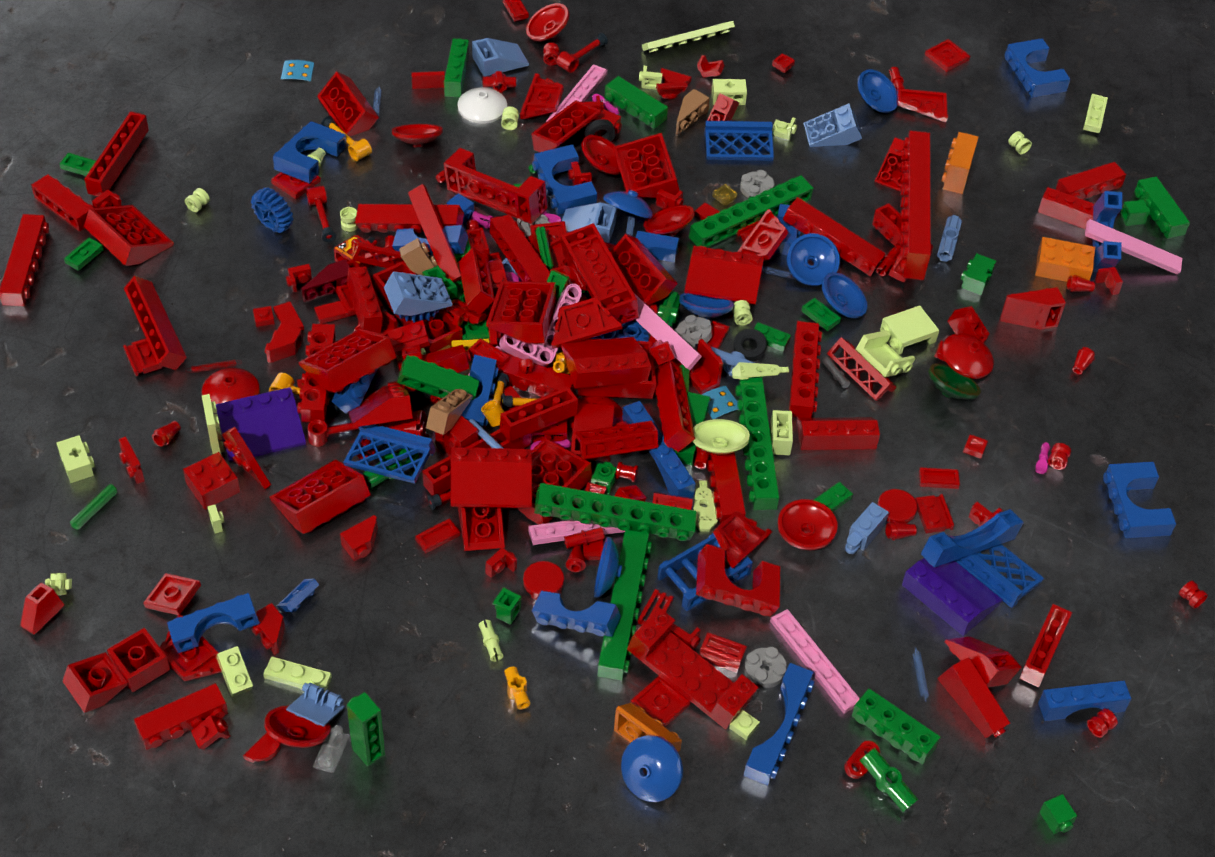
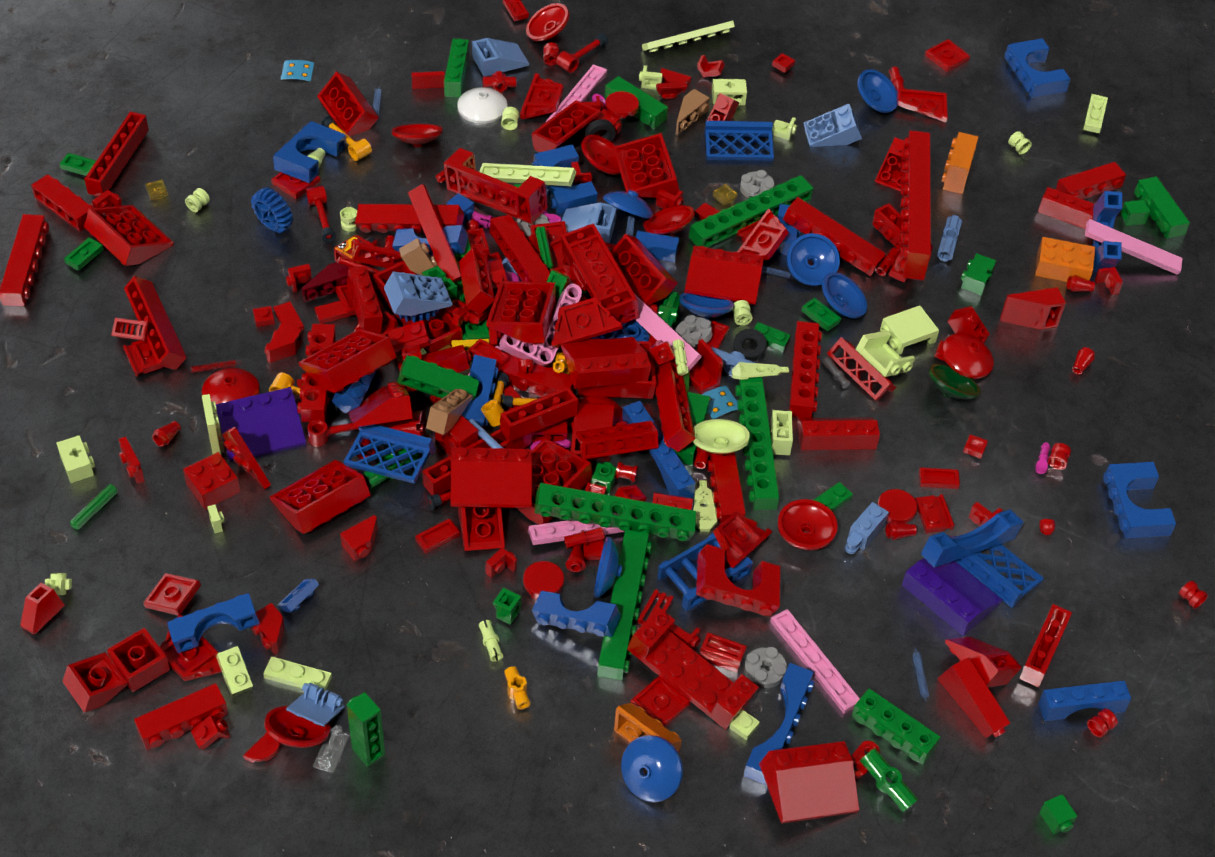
none -> red slope [111,318,149,341]
none -> clear yellow plate [145,180,168,200]
none -> red bar [337,256,380,276]
none -> yellowish green plate [479,163,576,186]
none -> red tile [605,91,639,118]
none -> yellowish green axle [672,339,688,376]
none -> slope [759,741,859,824]
none -> red hinge [1039,519,1055,535]

